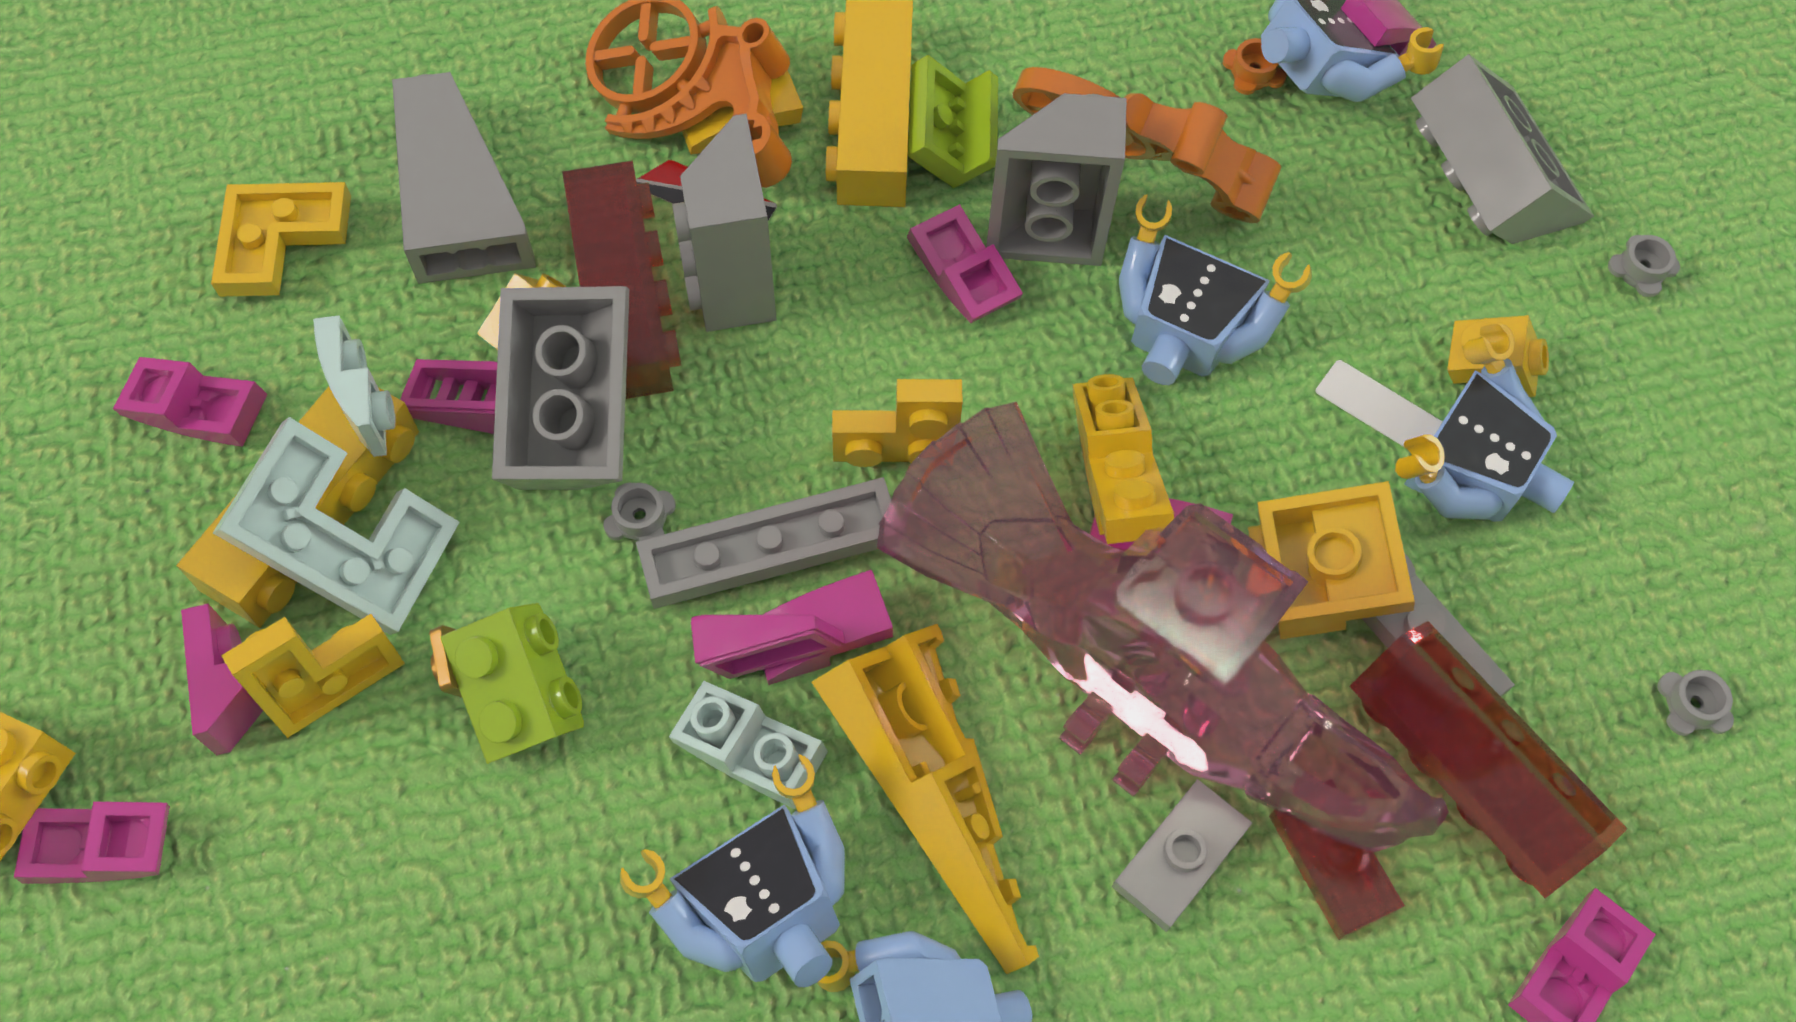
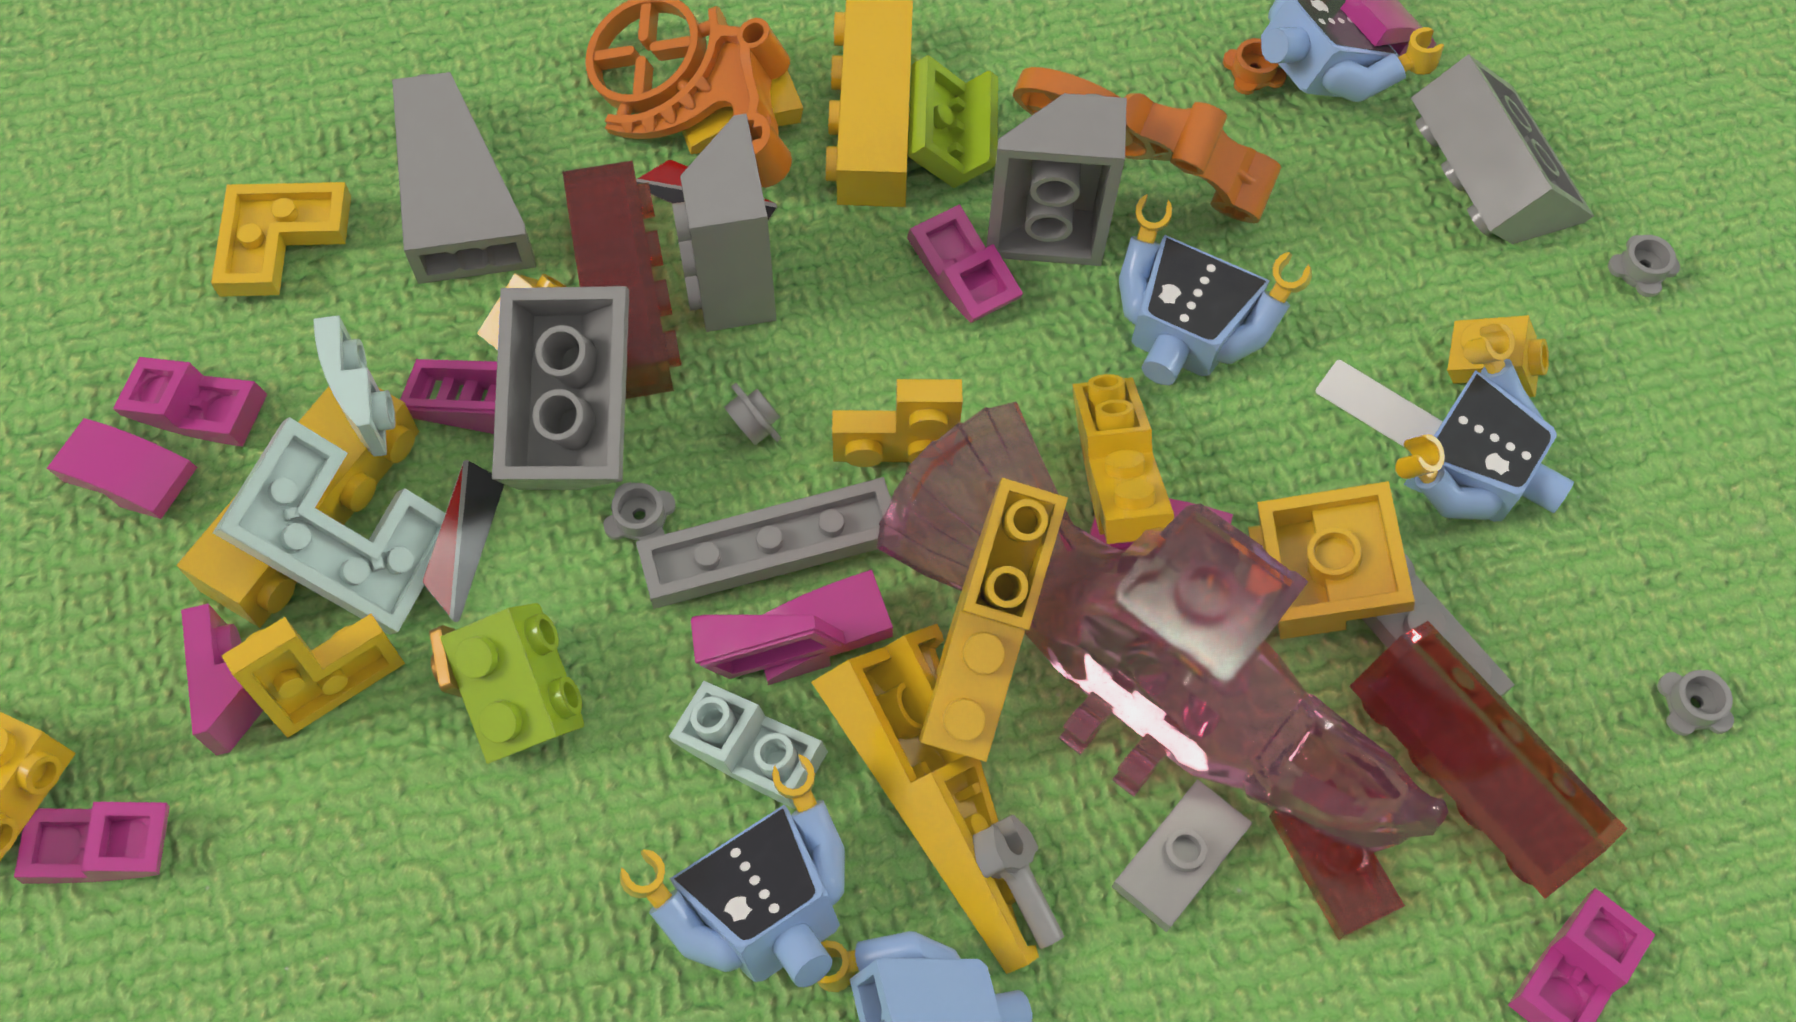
none -> dark pink slope [46,418,198,519]
none -> sticker [422,460,505,622]
none -> light grey plate [724,383,782,445]
none -> yellow slope [919,477,1068,762]
none -> light grey bar [973,815,1065,949]

